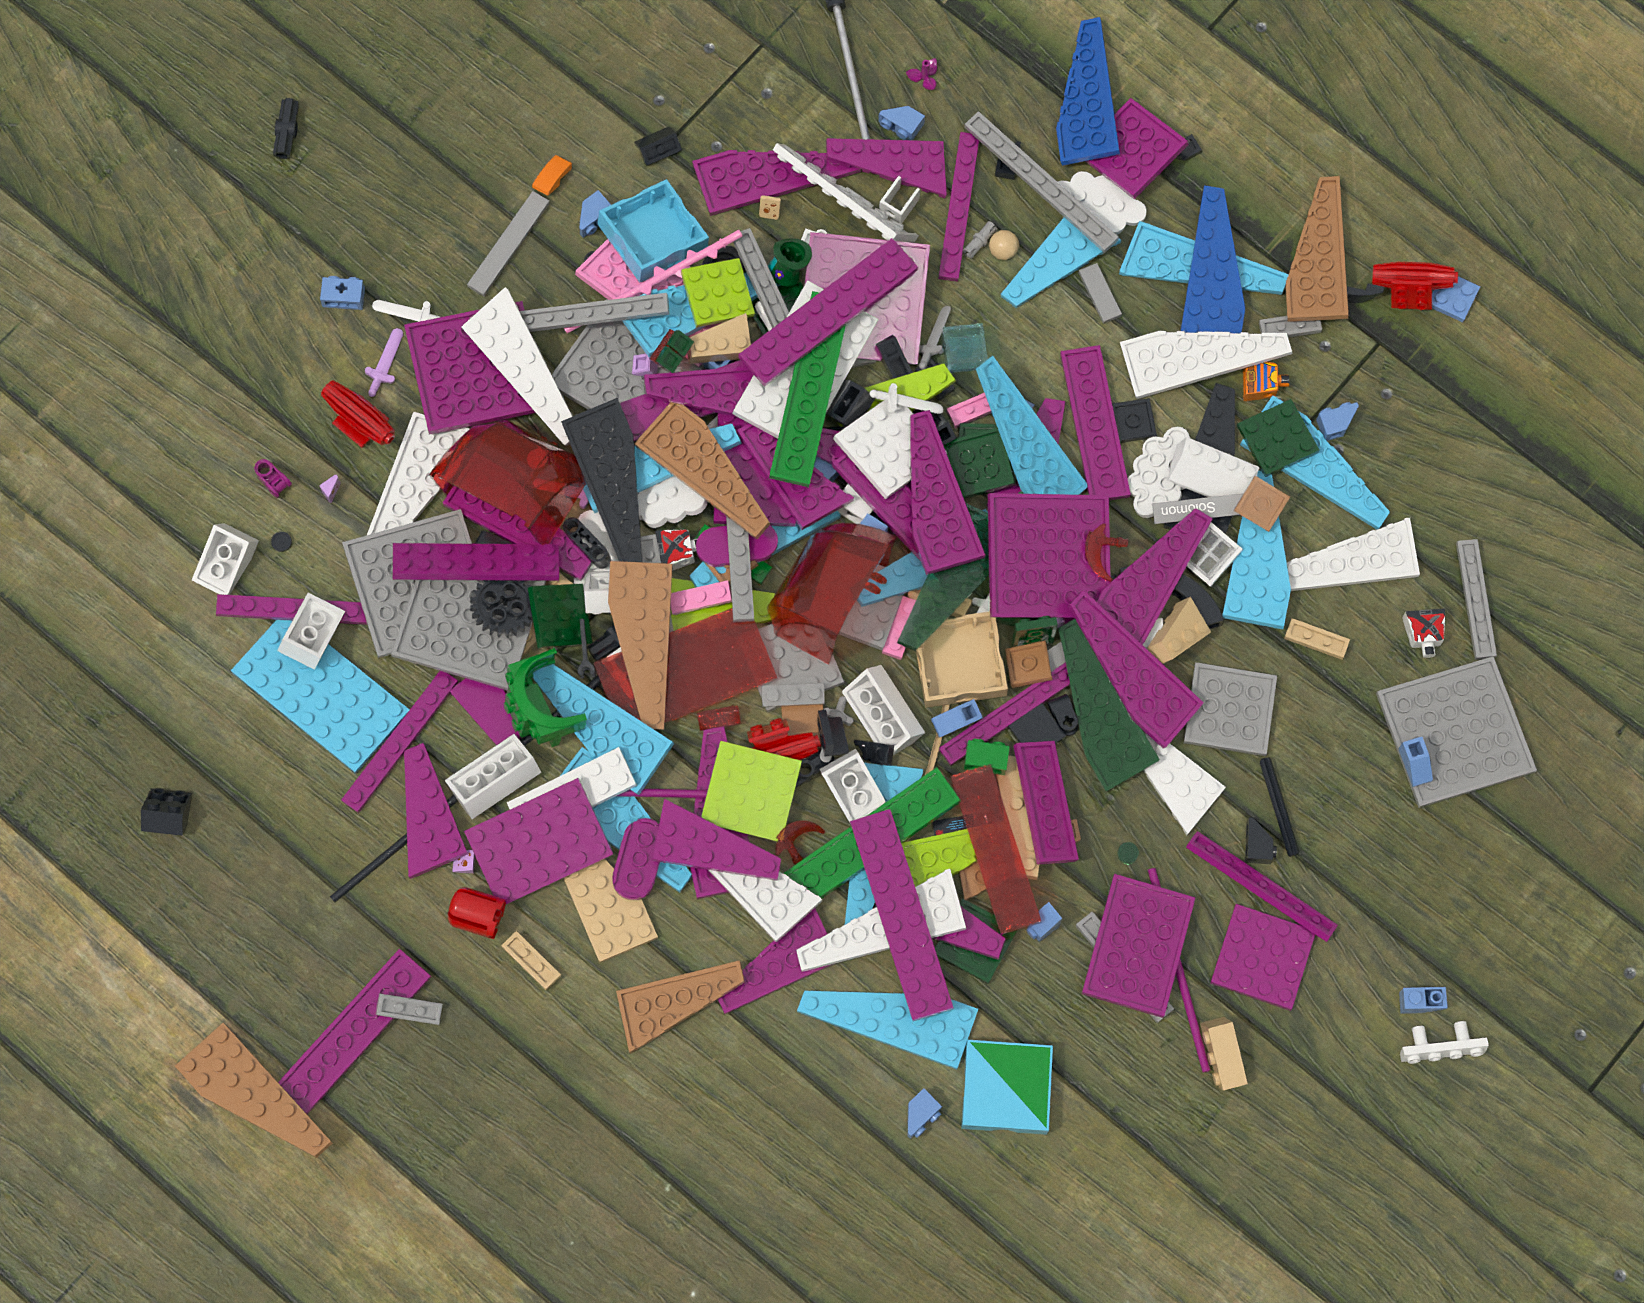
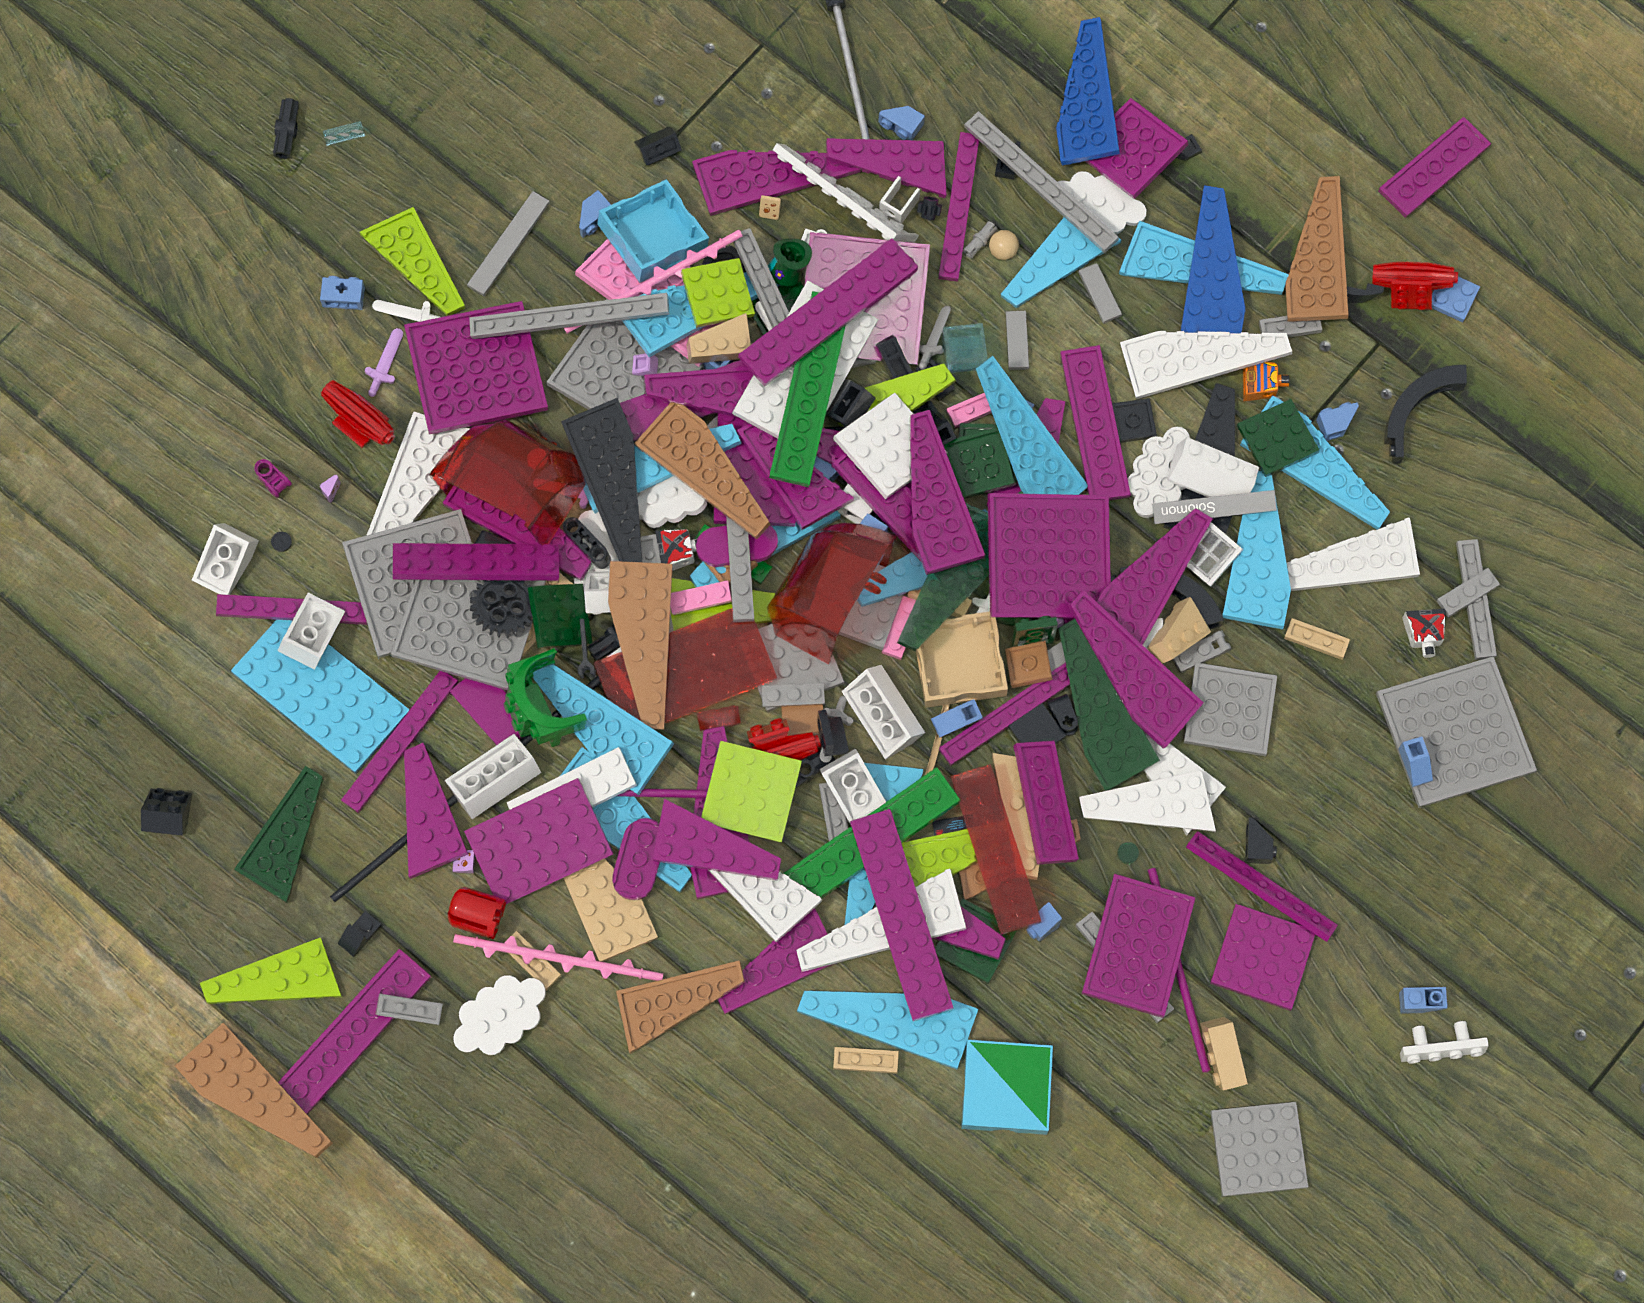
white wing [462,287,573,446] -> none
orange slope [532,155,572,196] -> none
dark green hips [649,329,694,373] -> none
clear red piece [775,820,825,865] -> none
black slope [854,739,894,766] -> none
white sword [869,383,943,414] -> none
magenta plant [906,58,937,90] -> none
medium blue slope [907,1089,942,1139] -> none
green brick [963,739,1010,776] -> none
clear red piece [1085,523,1128,582] -> none
medium nougat tile [1233,476,1290,532] -> none
black axle [1260,757,1299,857] -> none
none -> lime wing [200,938,342,1004]
none -> dark green wing [234,766,324,903]
none -> clear light blue tile [323,121,365,146]
none -> black slope [338,911,382,957]
none -> lime wing [359,207,465,316]
none -> bright pink plant [453,934,663,981]
none -> white plate [454,975,546,1055]
none -> light grey tile [819,783,848,841]
none -> tan plate [833,1047,899,1074]
none -> black gear [917,196,942,220]
none -> light grey tile [1005,311,1029,370]
none -> white wing [1079,770,1216,832]
none -> light grey plate [1172,630,1232,674]
none -> light grey plate [1211,1102,1308,1197]
none -> magenta plate [1378,117,1491,218]
none -> black arch [1384,365,1467,464]
none -> light grey plate [1437,568,1500,618]

